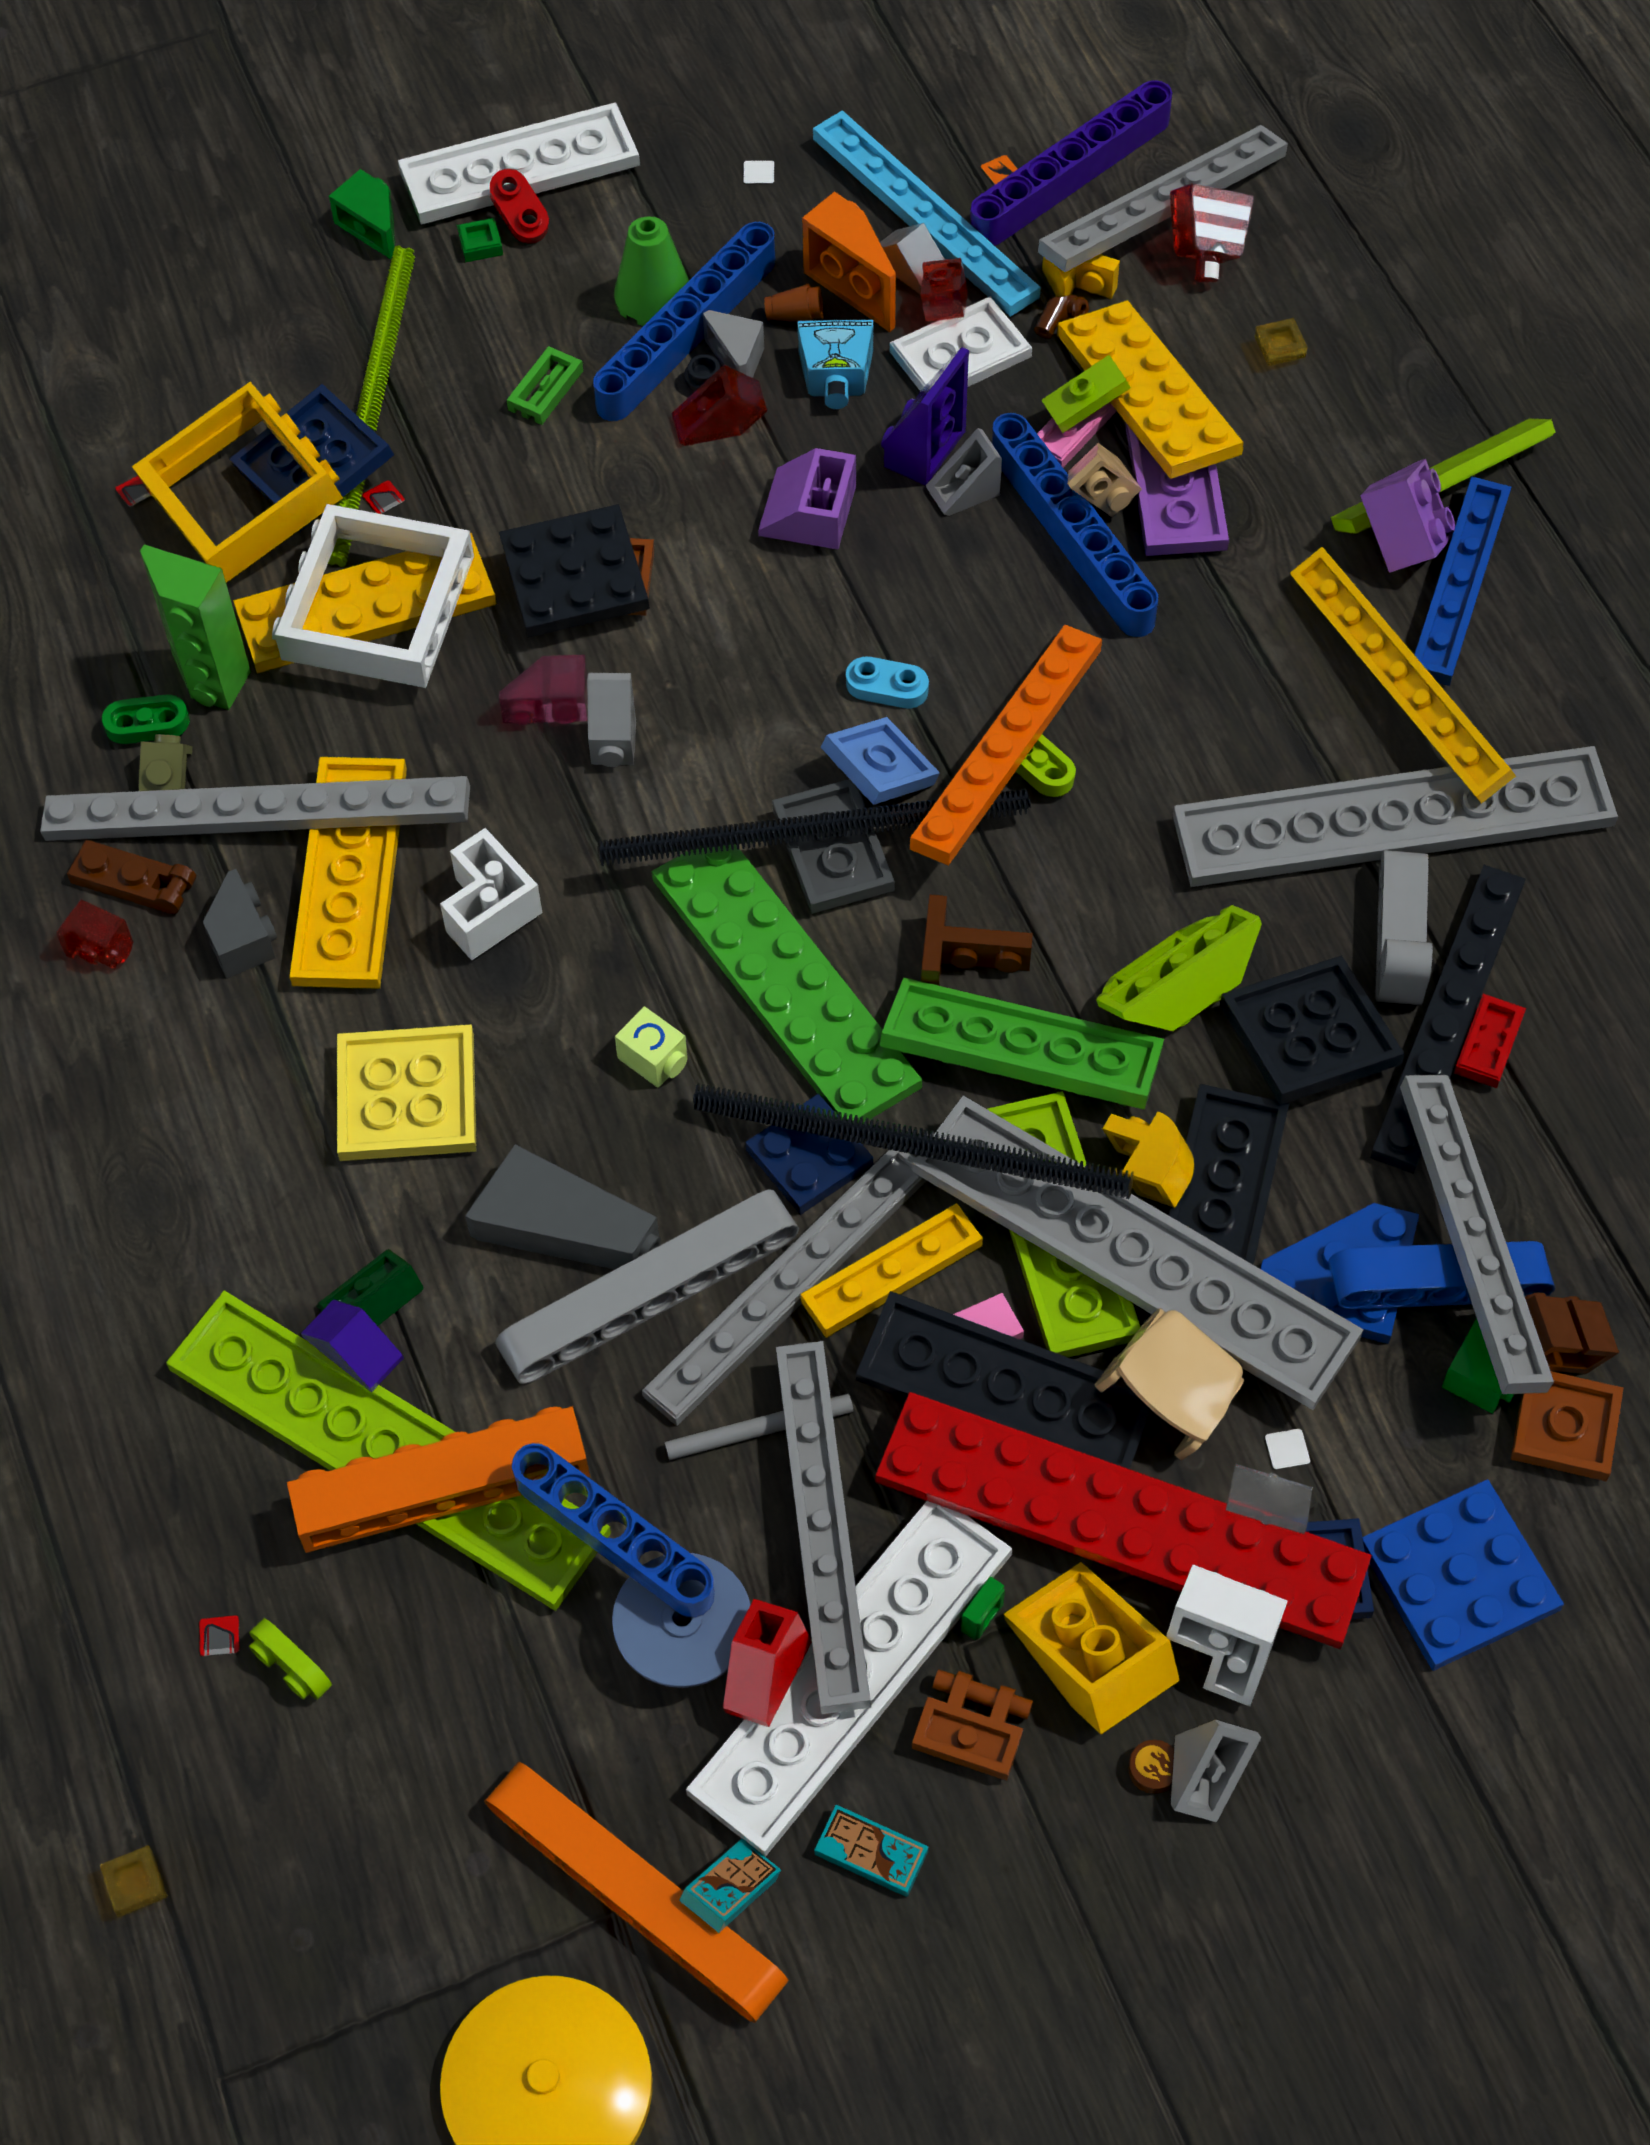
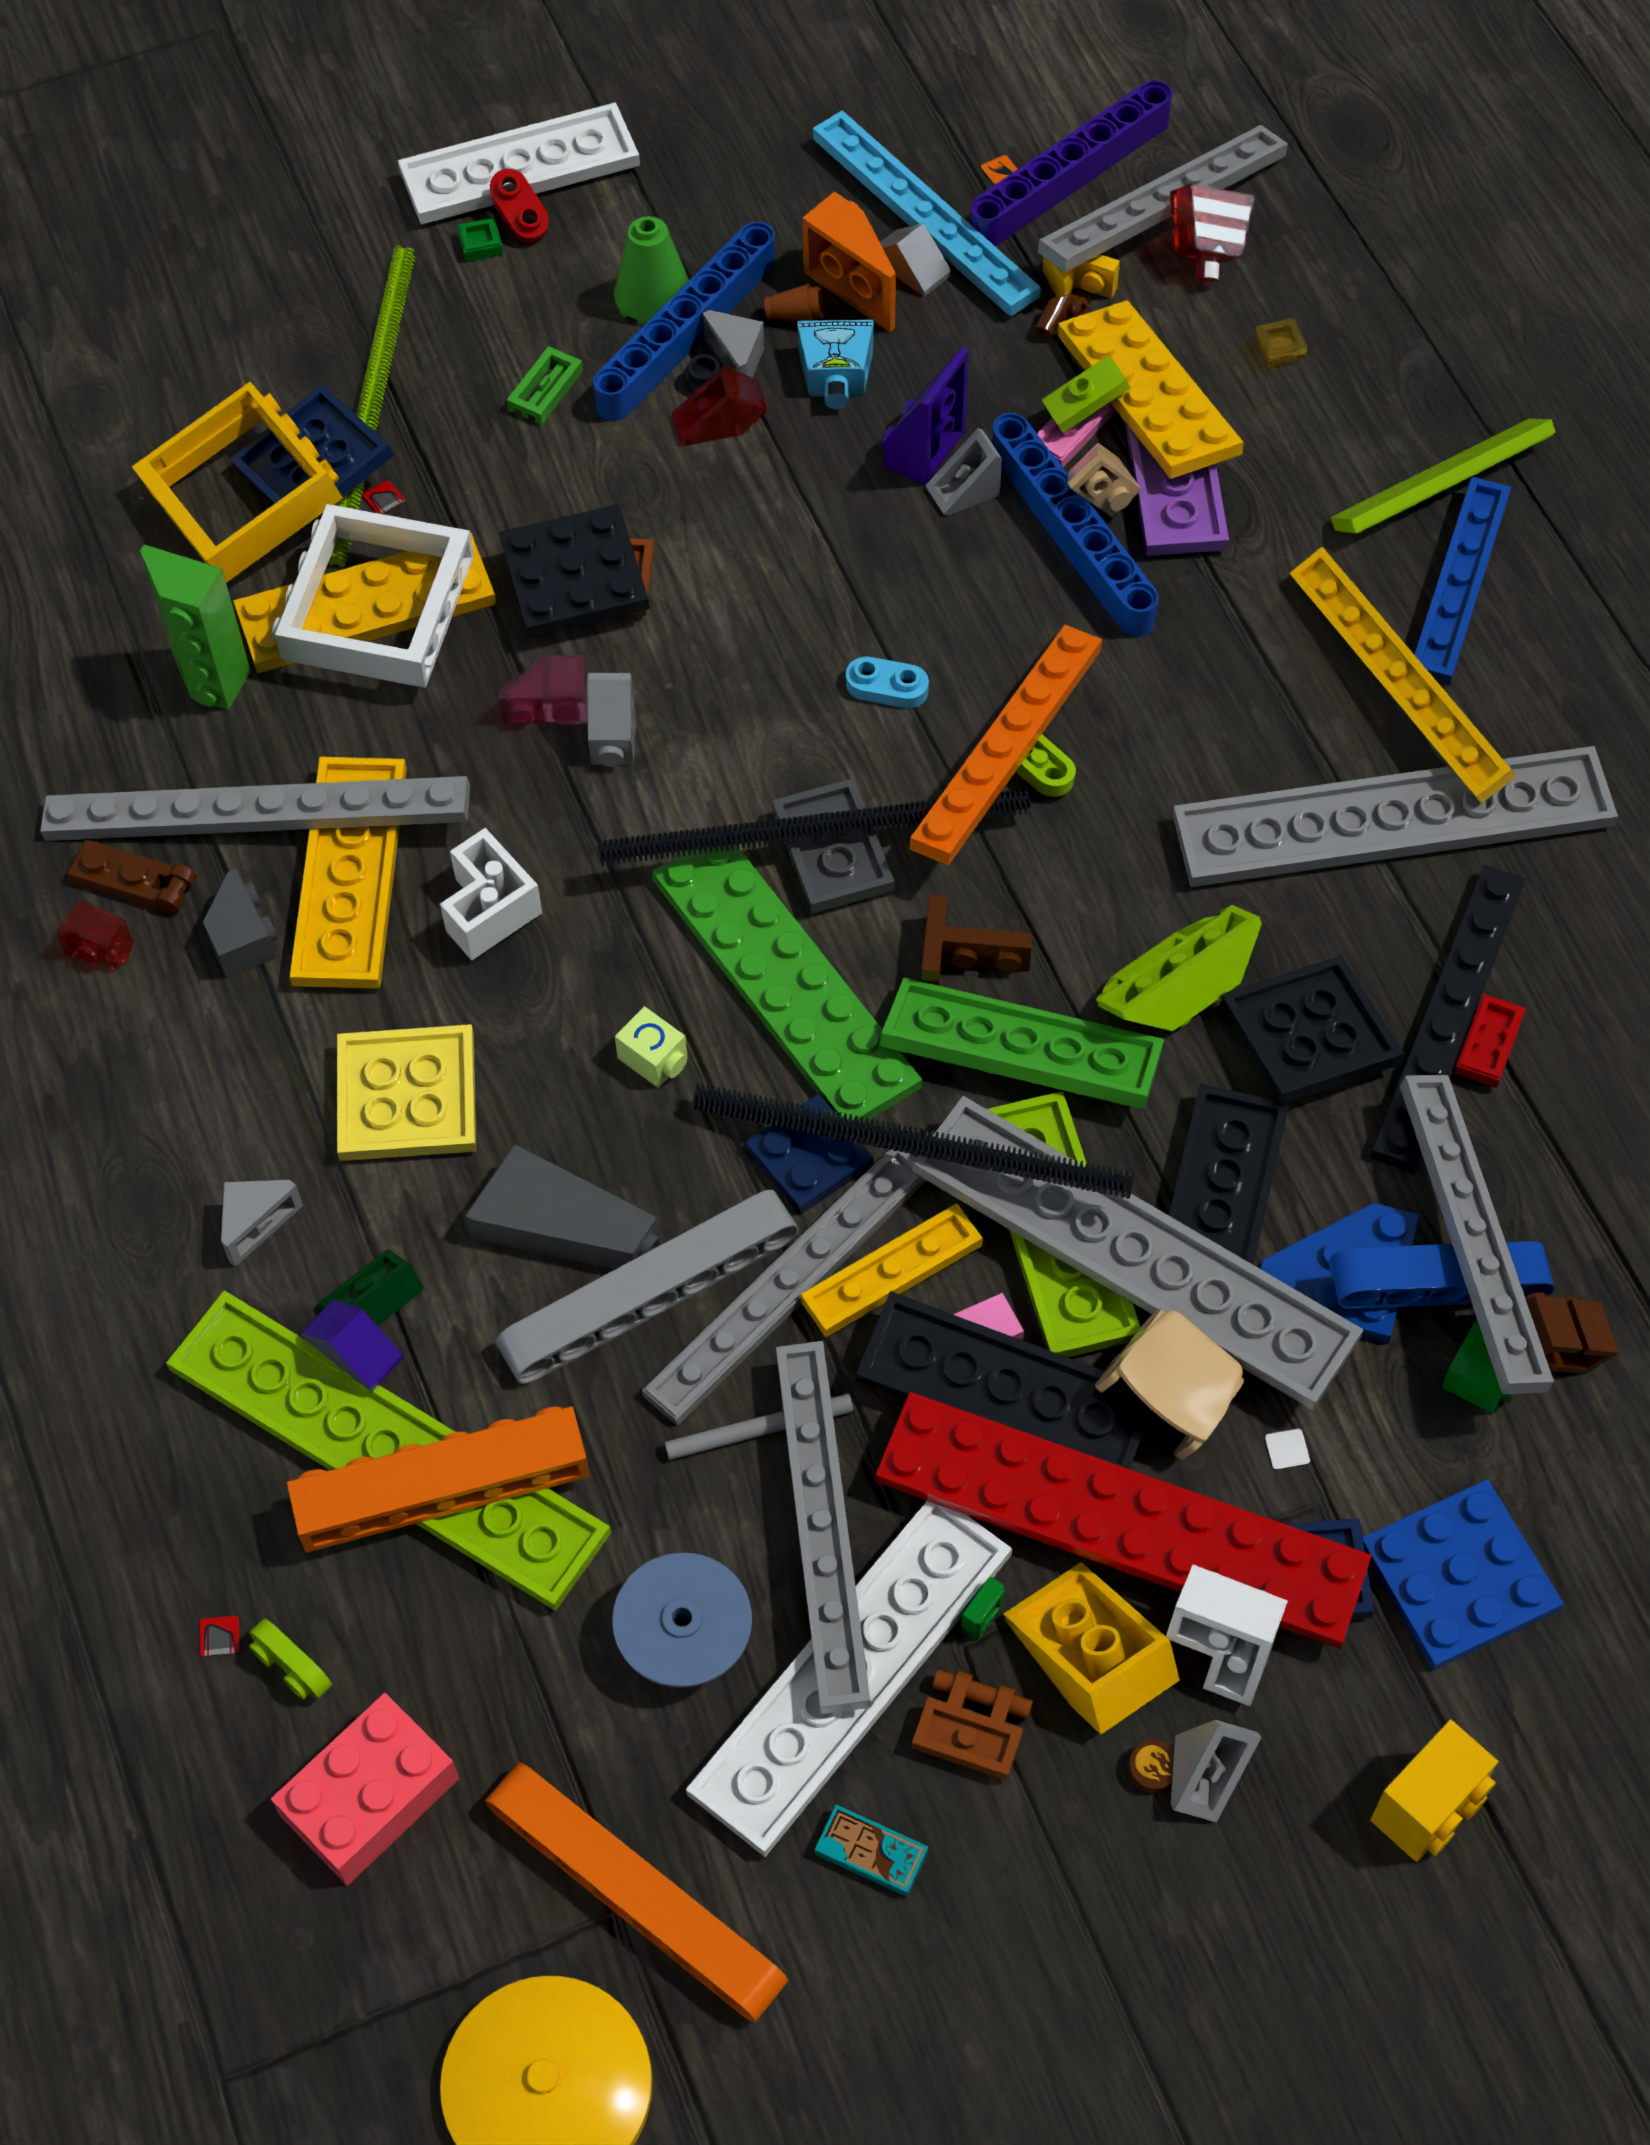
clear yellow plate [100,1845,167,1917] -> none
green plate [102,694,190,744] -> none
sticker [115,476,152,506] -> none
olive bracket [138,734,193,791] -> none
green slope [329,169,395,259] -> none
blue beam [512,1443,715,1617] -> none
tile [679,1839,781,1933] -> none
red slope [723,1599,812,1727] -> none
white sticker [744,161,774,184] -> none
medium lavender slope [758,448,856,549] -> none
medium blue plate [821,717,940,805] -> none
white tile [890,296,1032,392] -> none
clear red brick [920,258,968,321] -> none
yellow brick [1102,1112,1194,1208] -> none
clear piece [1226,1464,1313,1534] -> none
medium lavender slope [1360,459,1455,573] -> none
light grey beam [1375,850,1433,1005] -> none
dark orange plate [1511,1371,1624,1482] -> none
none -> light grey slope [221,1180,303,1267]
none -> coral brick [271,1693,460,1886]
none -> yellow brick [1370,1719,1499,1863]

